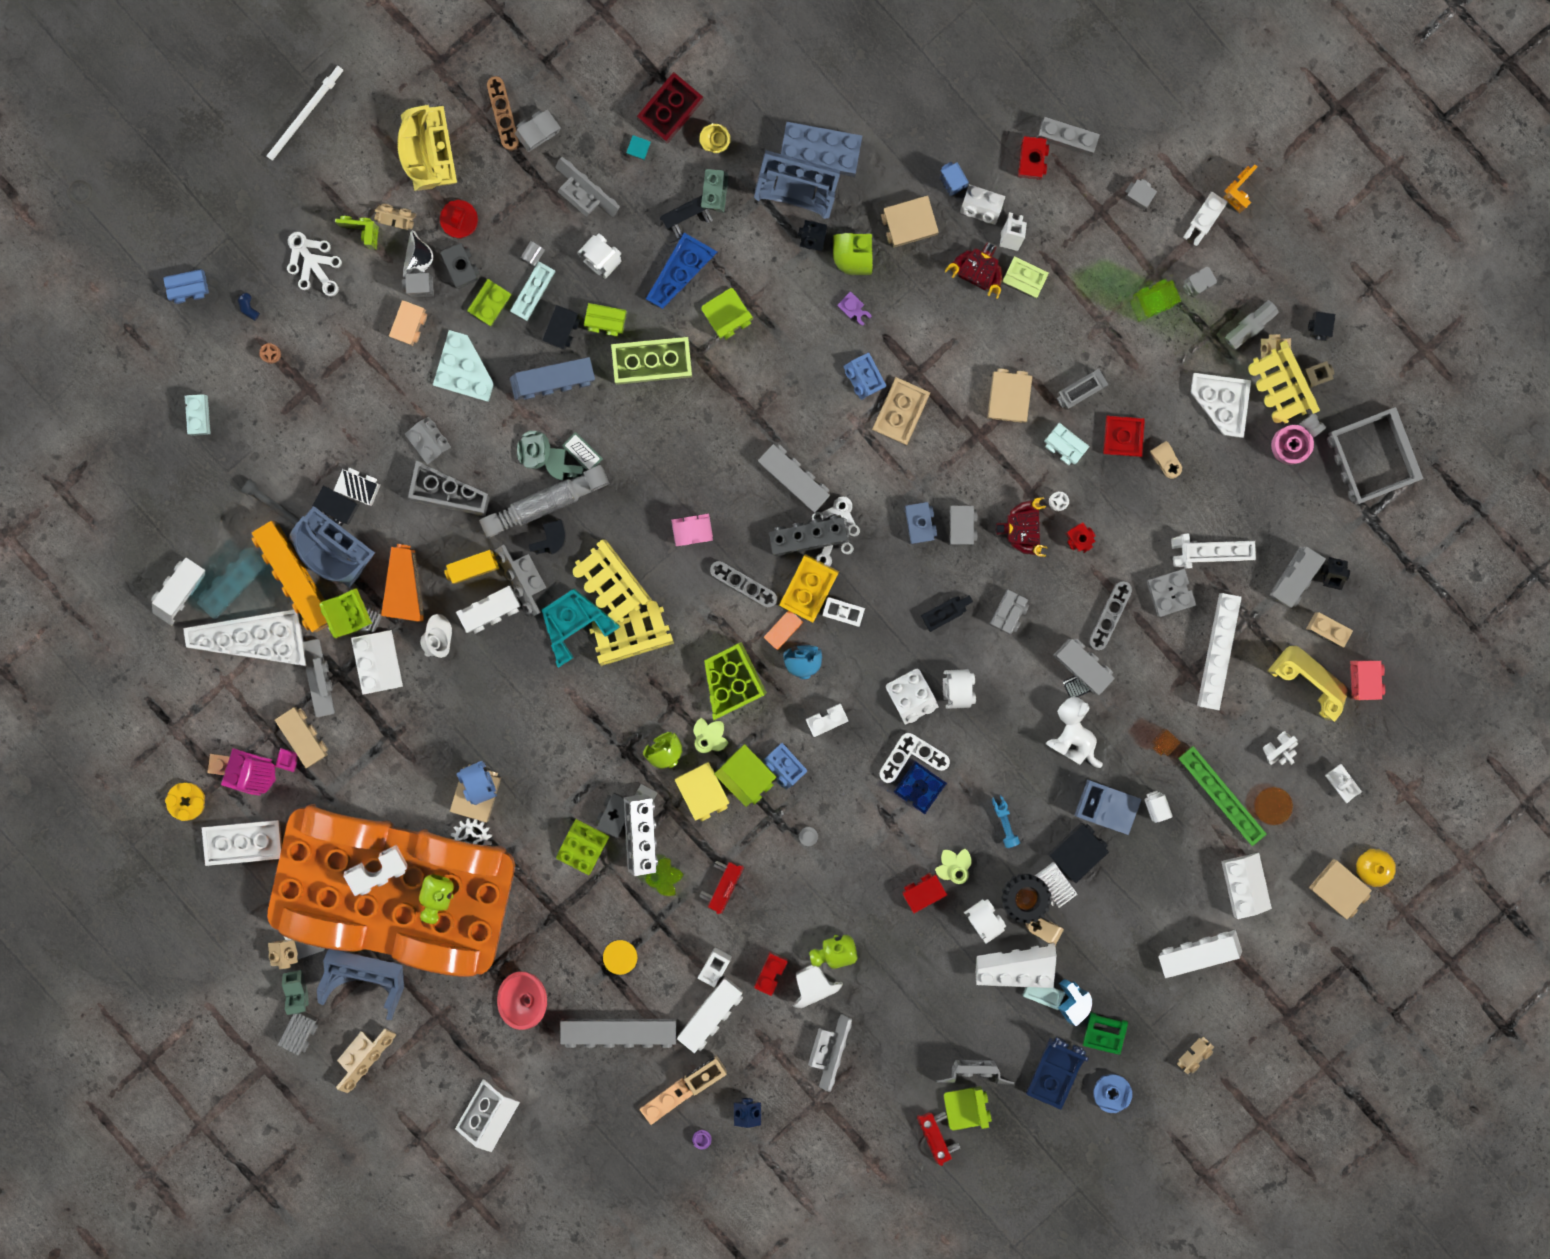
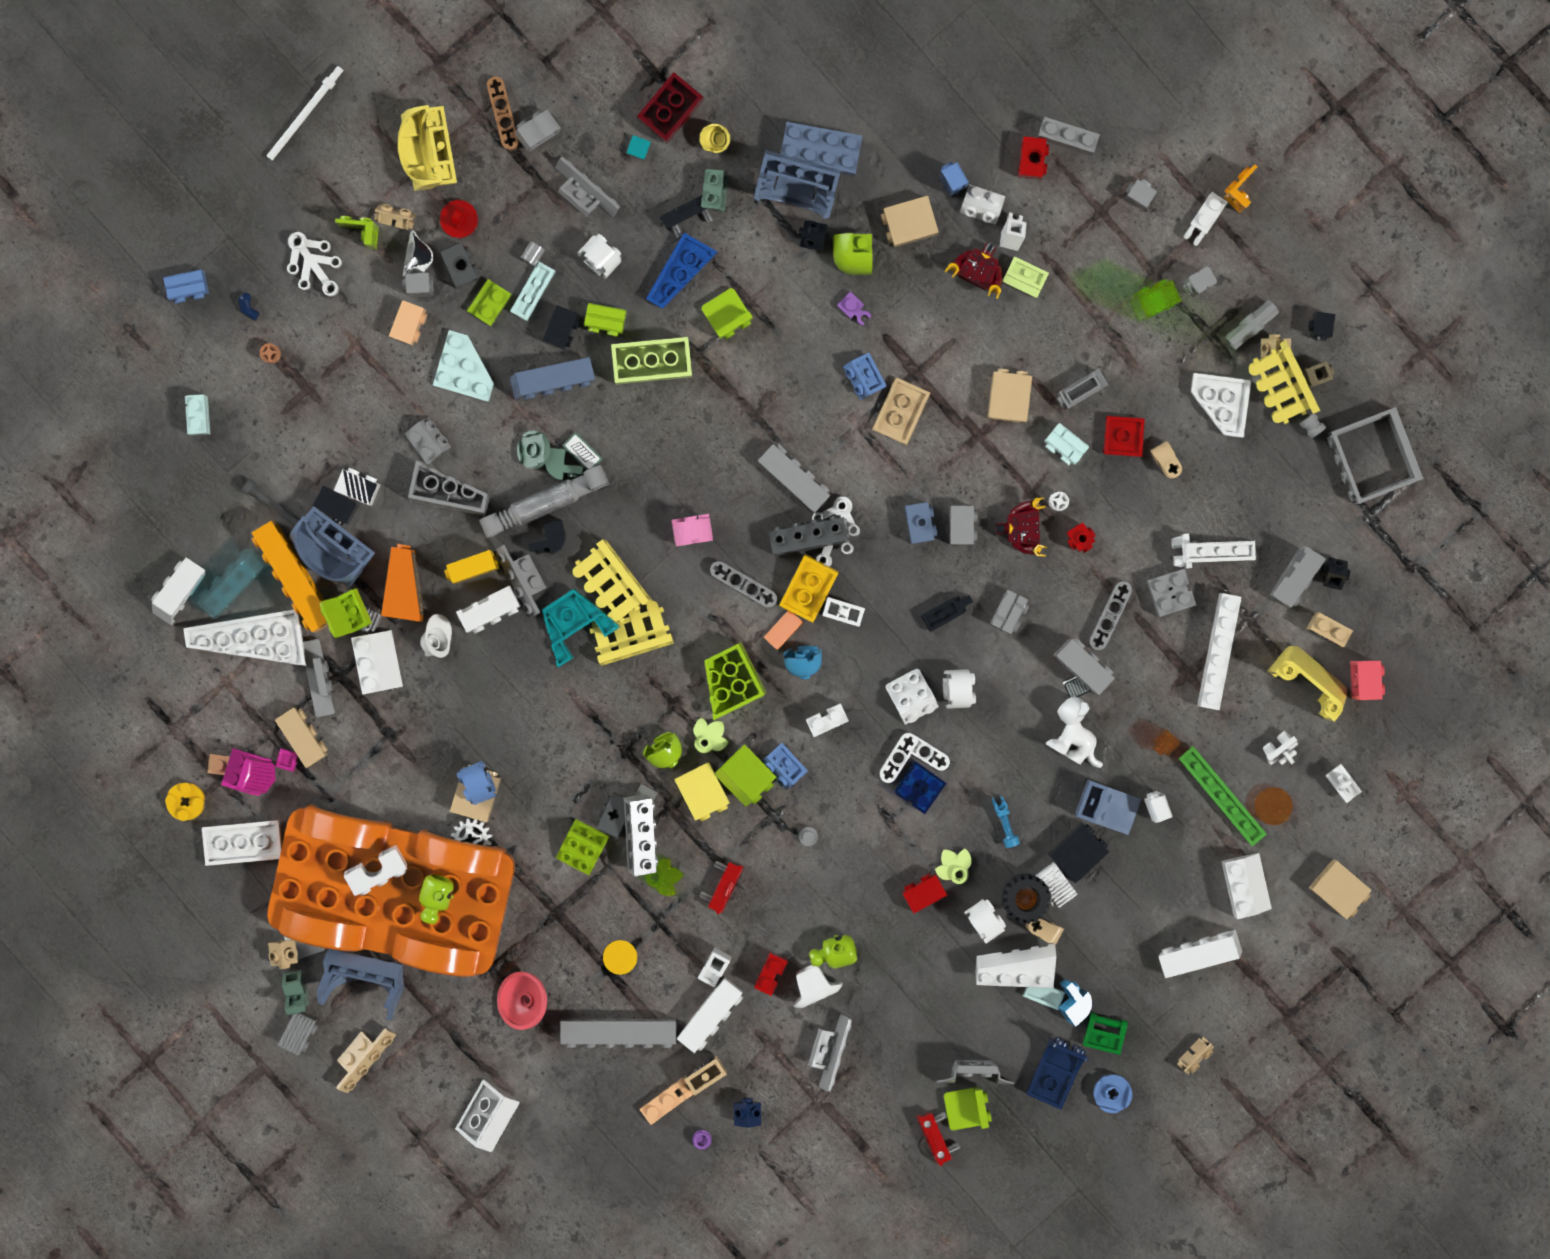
bright pink brick [1271,425,1314,465] -> none
yellow cylinder [1356,849,1396,887] -> none

